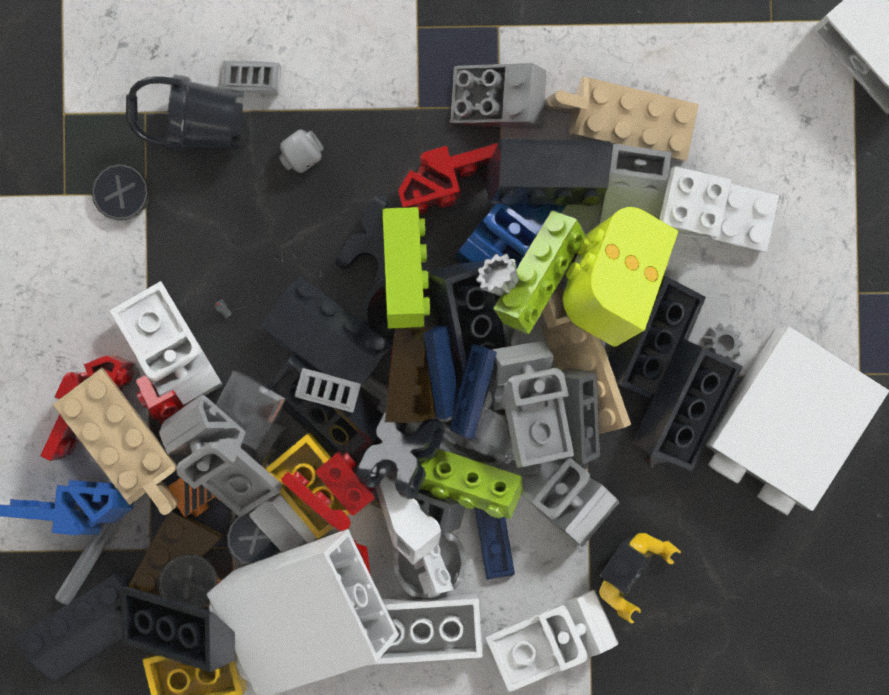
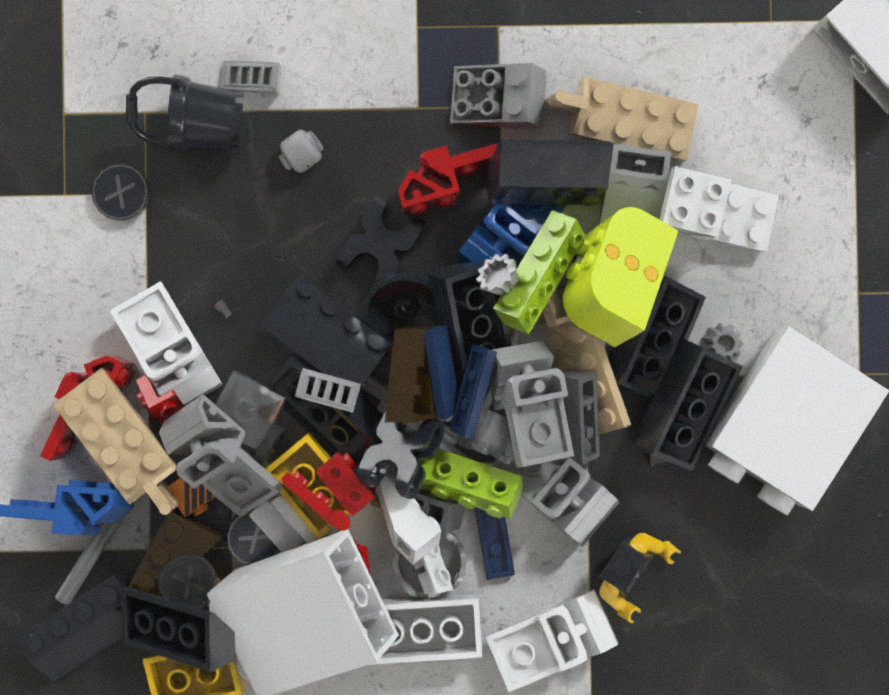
lime brick [383,207,430,329] -> none

